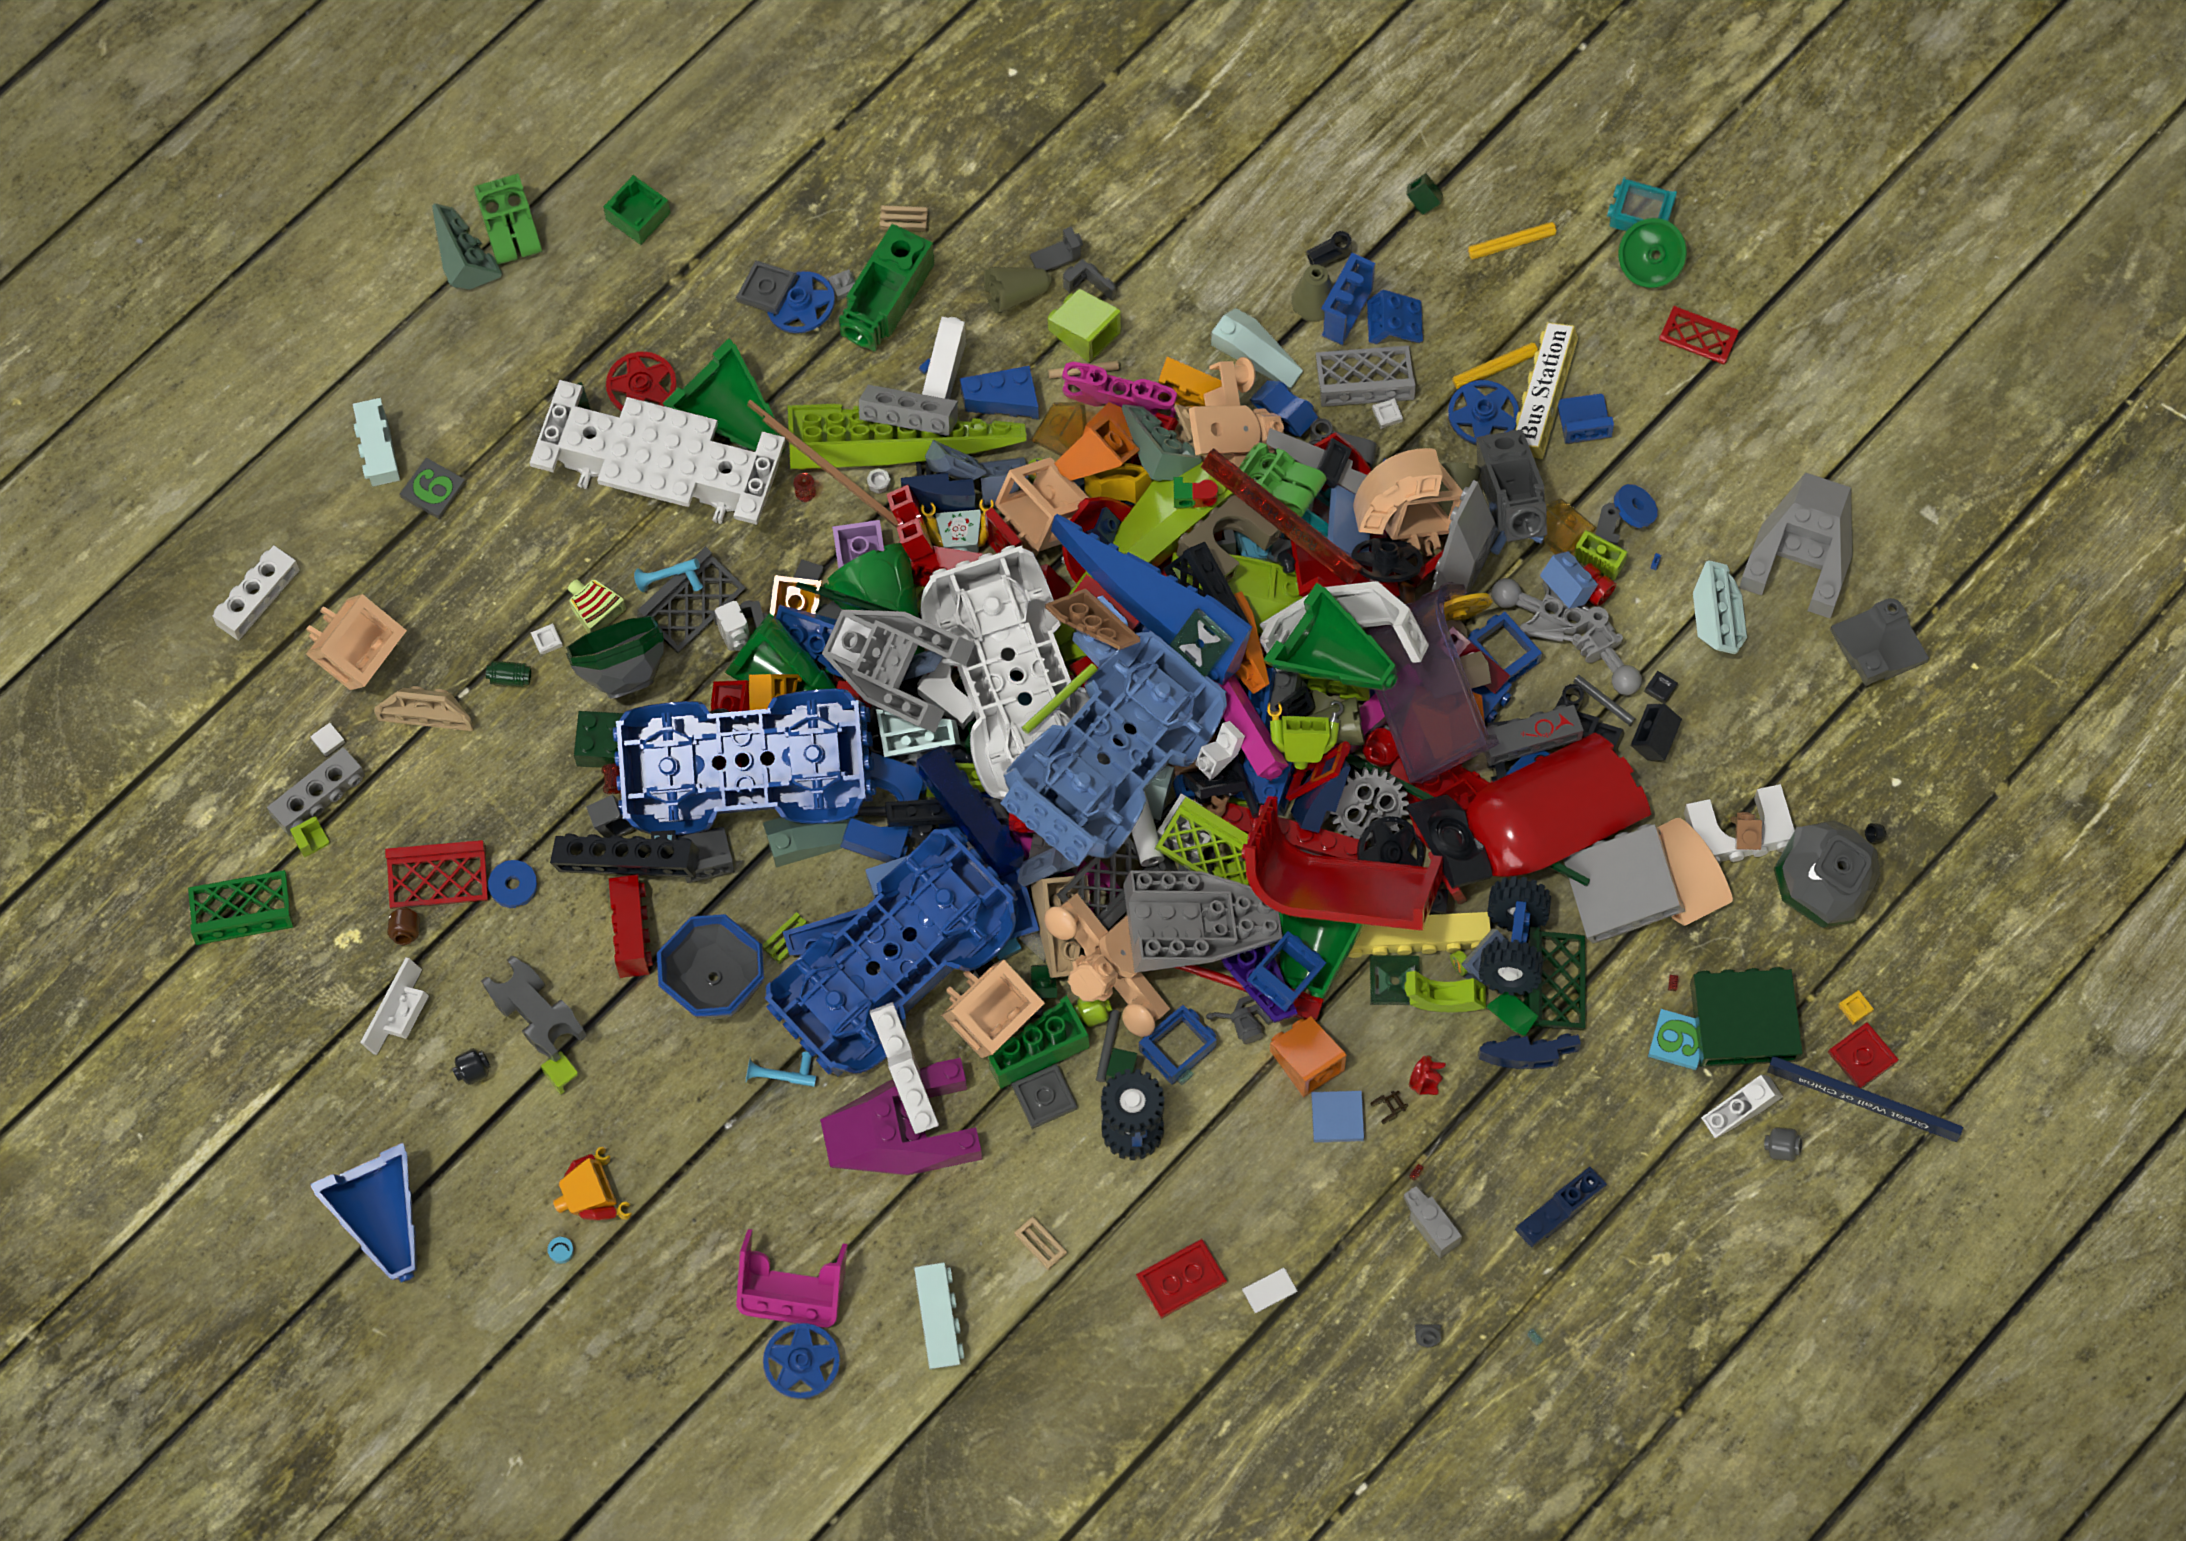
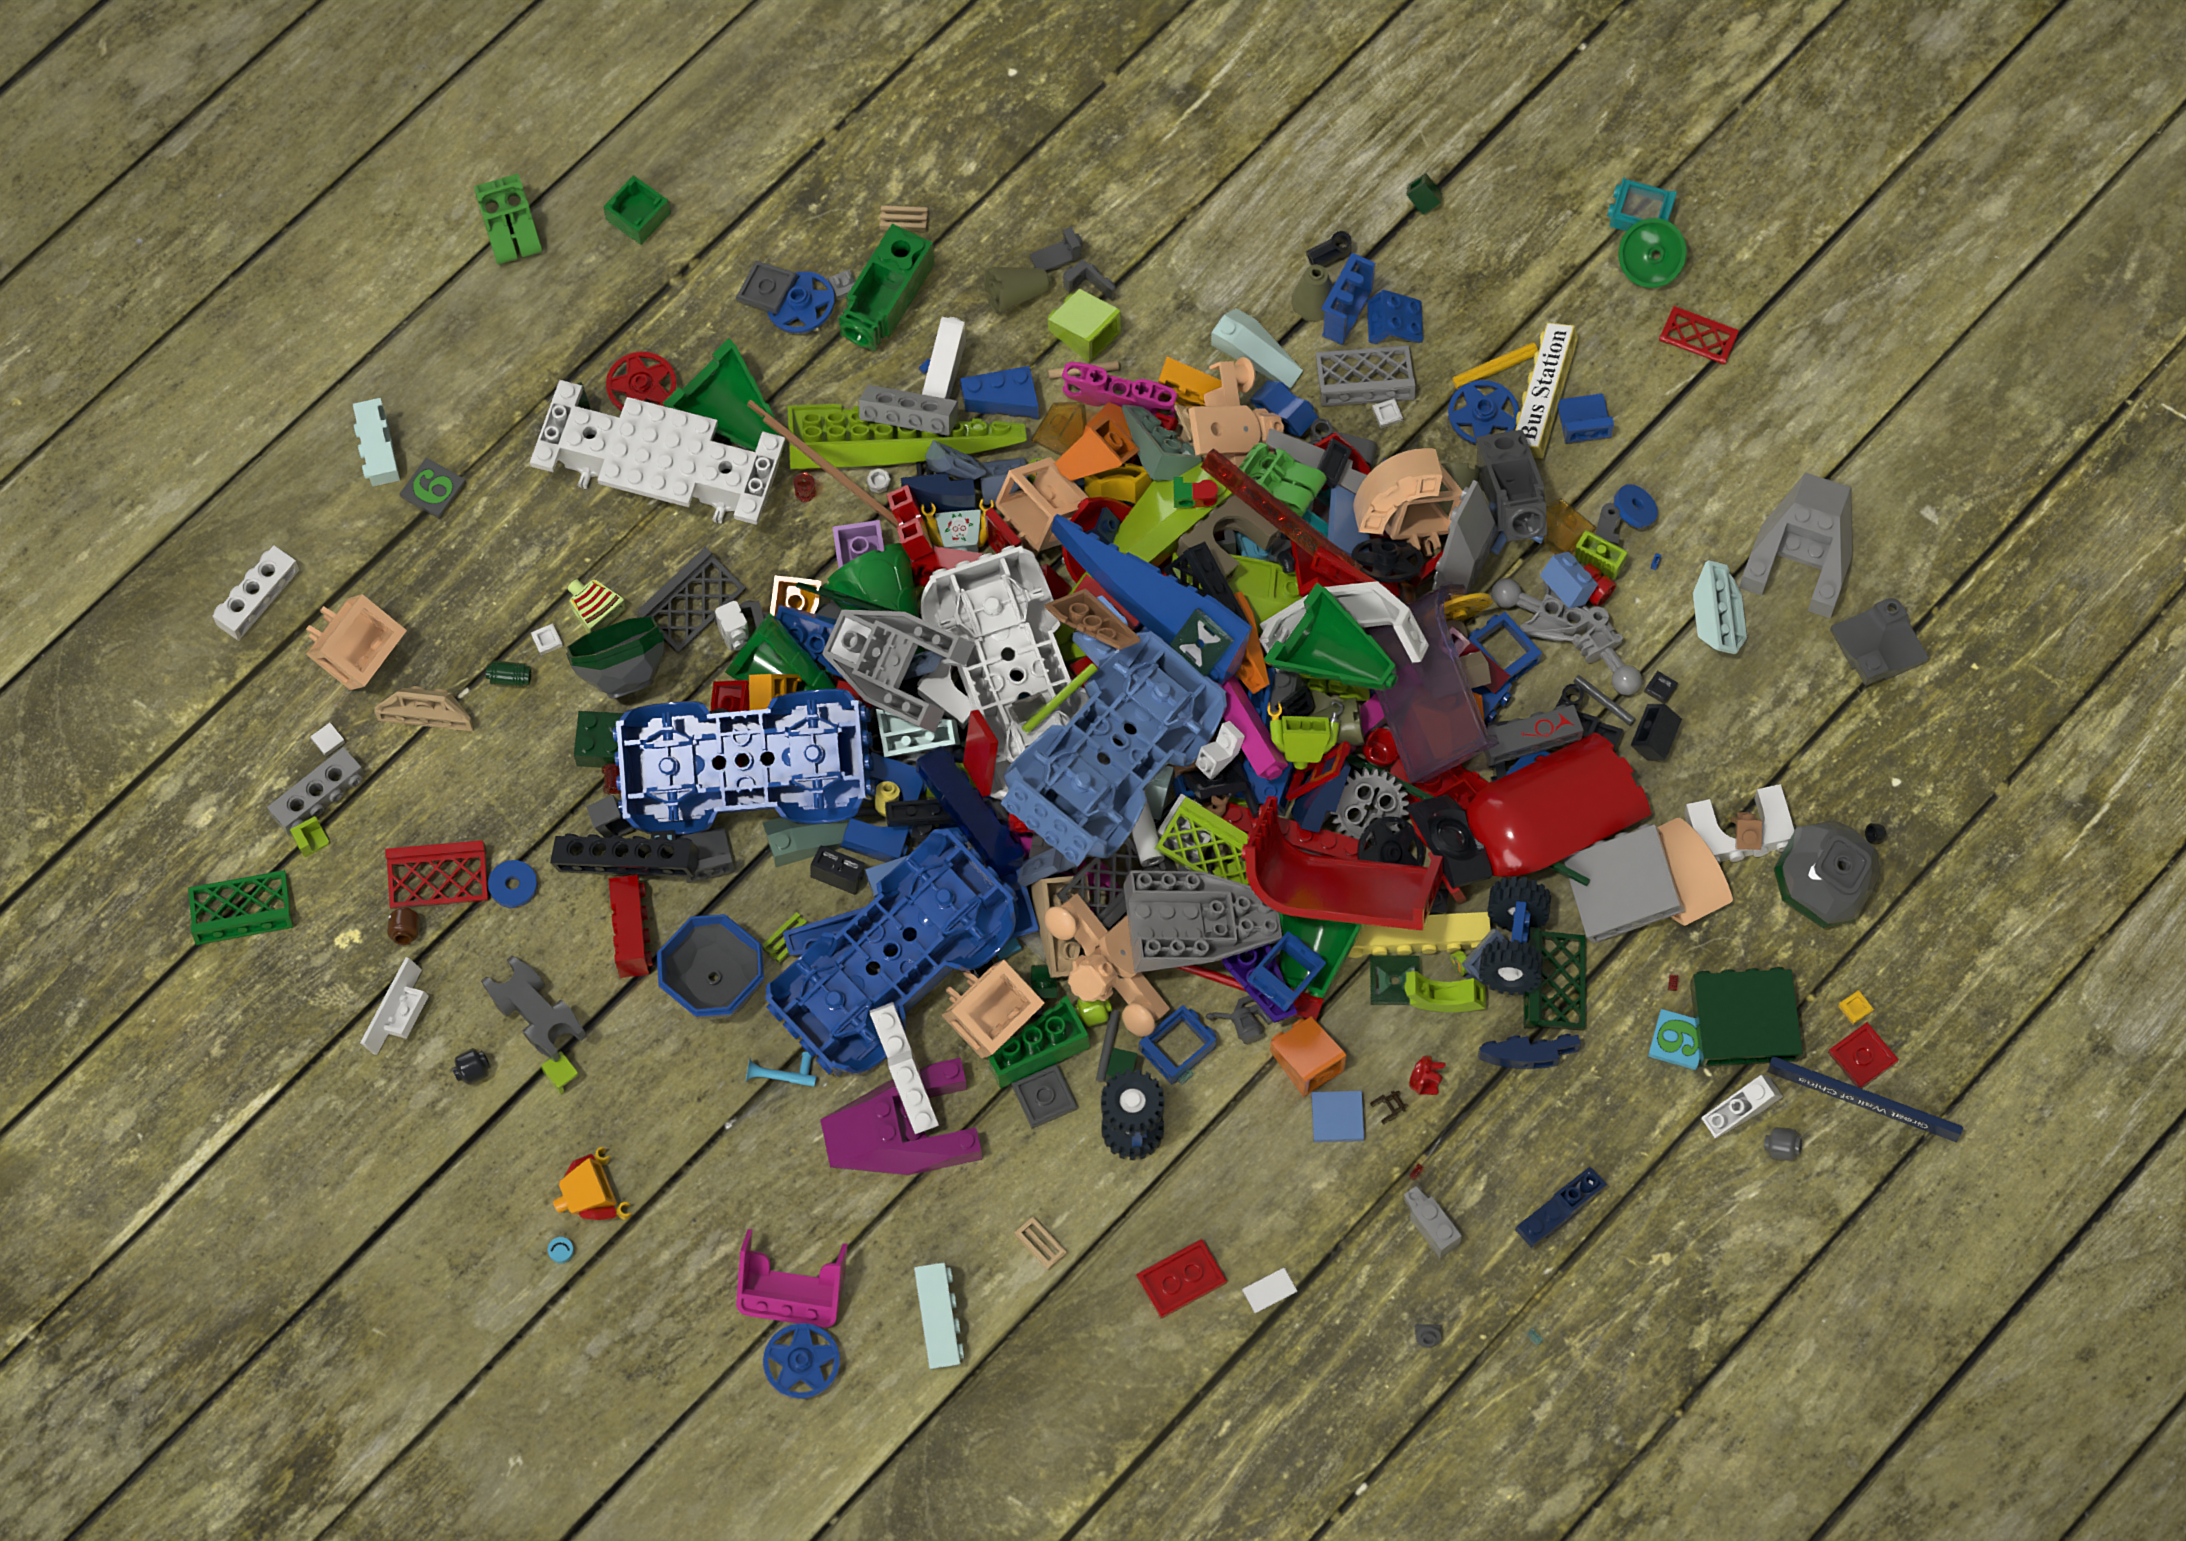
blue cone [310,1143,417,1283] -> none
sand green wedge [432,203,502,290] -> none
medium azure piece [634,558,703,593] -> none
dark grey tile [793,559,824,581] -> none
yellow axle [1468,222,1557,259] -> none
green slope [1486,992,1538,1036] -> none
none -> black hinge [810,845,865,895]
none -> light yellow brick [875,781,900,817]
none -> red tile [963,709,999,797]
none -> clear smoke cone [1008,692,1046,724]
none -> red tile [1310,547,1380,585]

